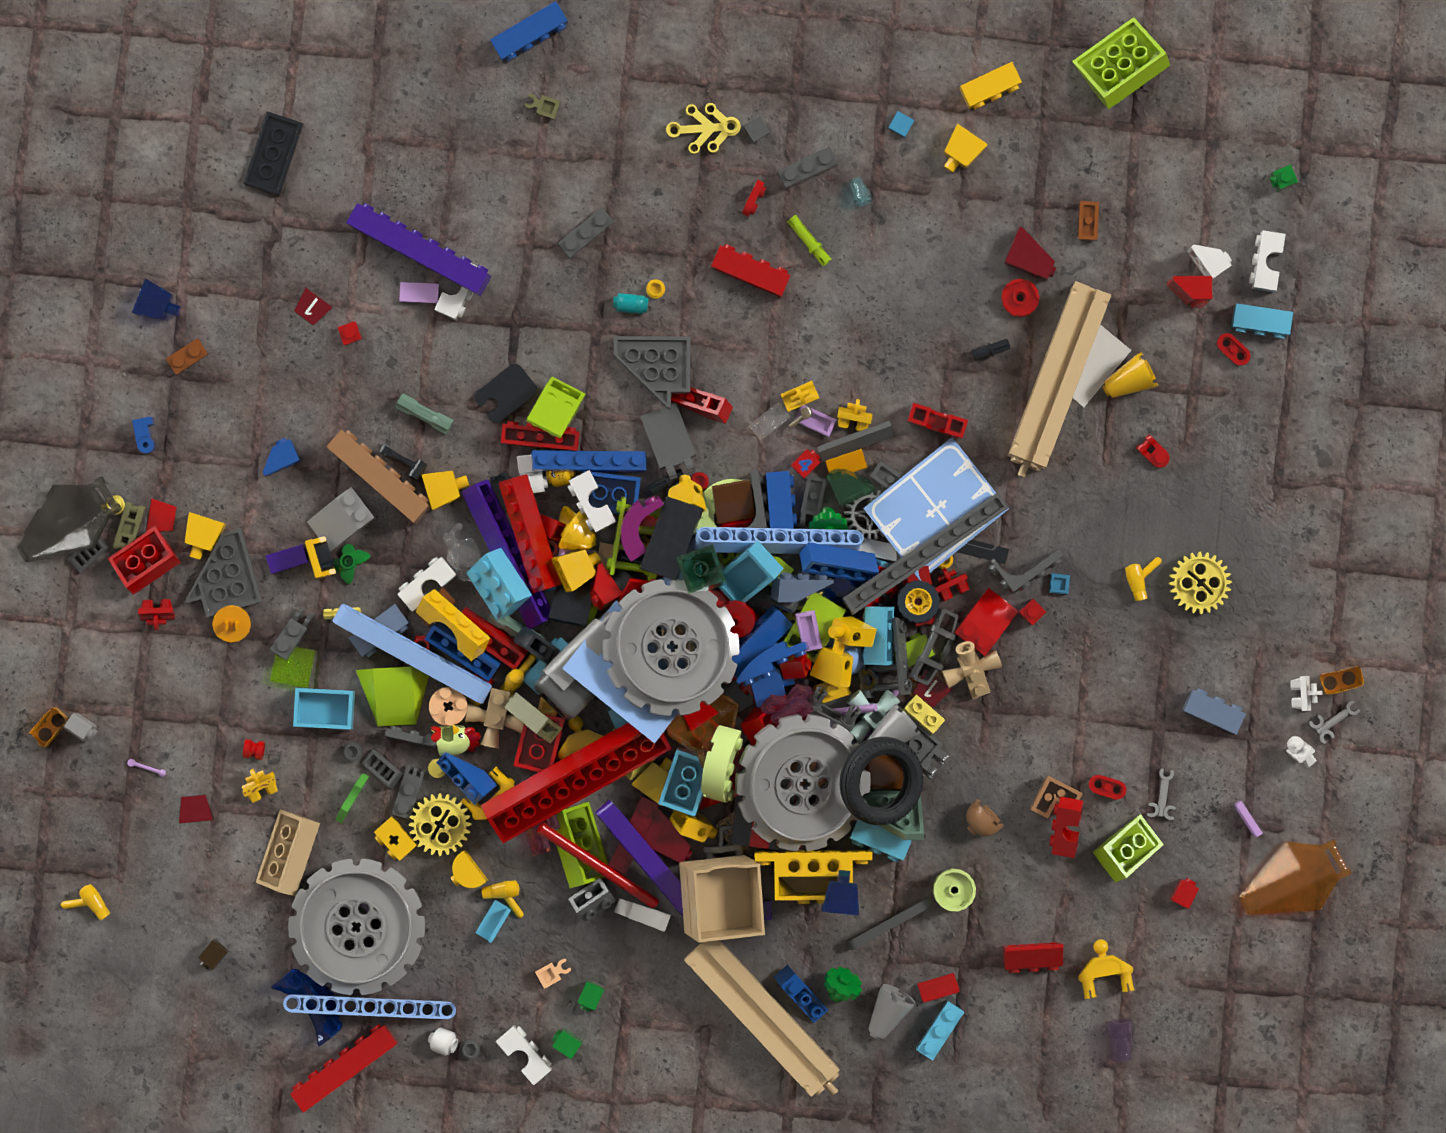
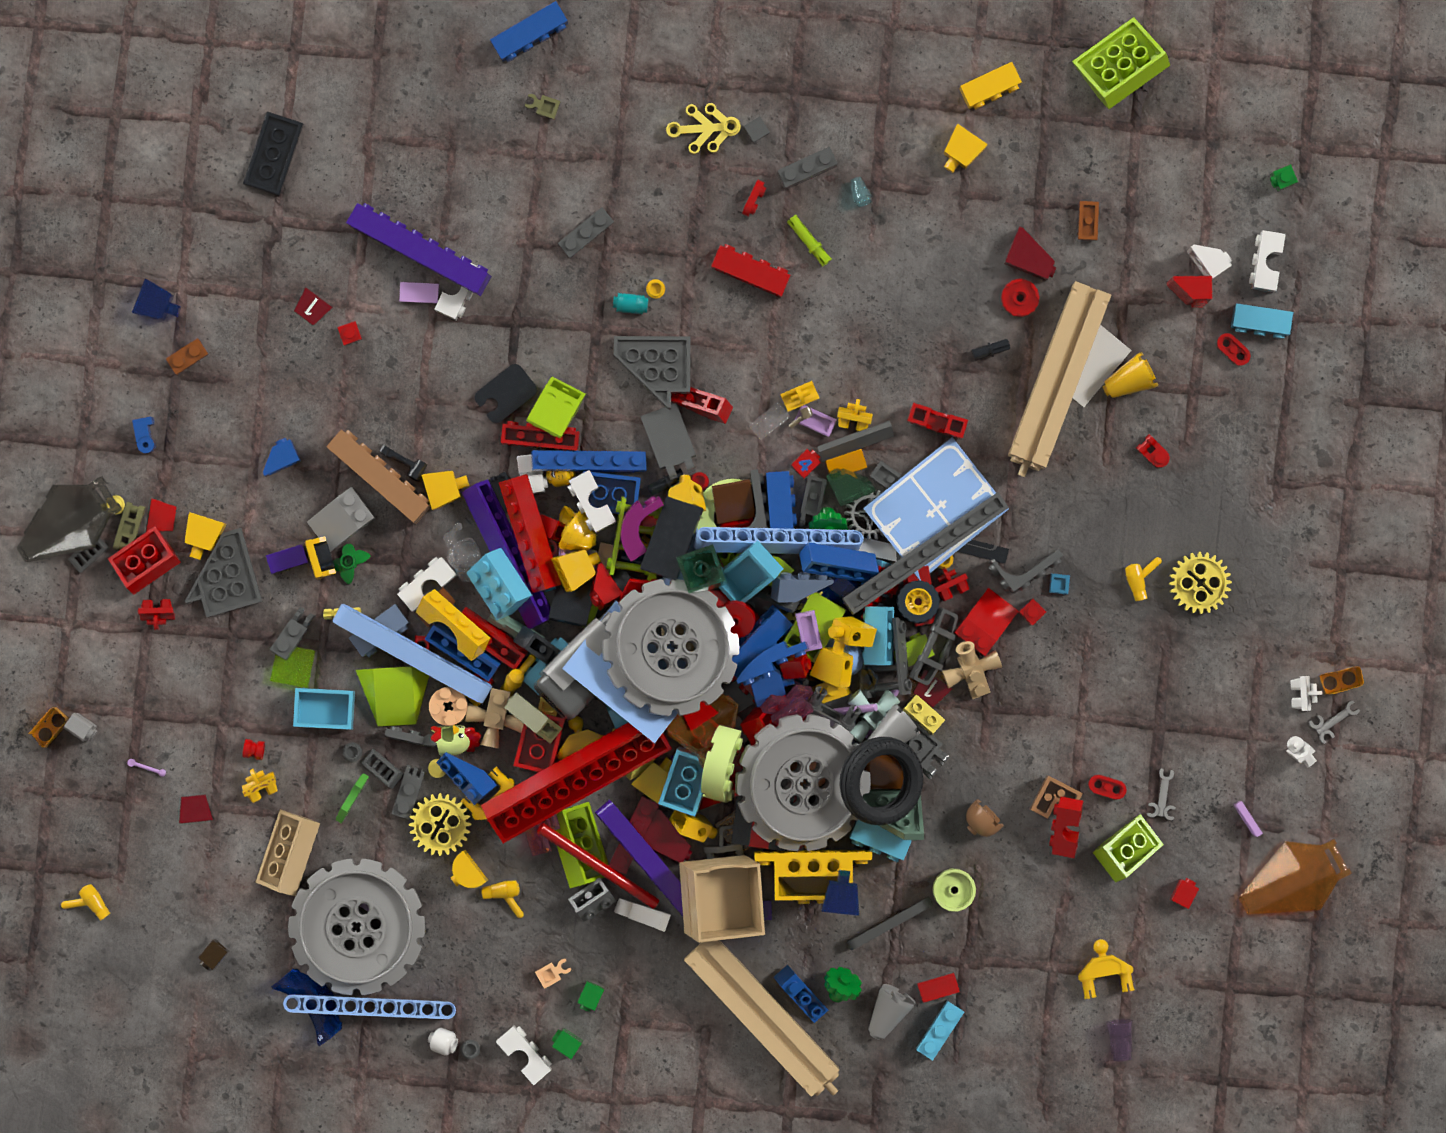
light orange piece [212,605,251,642] -> none
red brick [290,1024,399,1113] -> none
yellow brick [374,816,418,861] -> none
sand green axle [395,393,454,434] -> none
medium azure panel [476,900,512,943] -> none
dark azure tile [888,111,914,138] -> none
red slope [1002,942,1063,973] -> none
sand blue brick [1182,688,1246,735] -> none

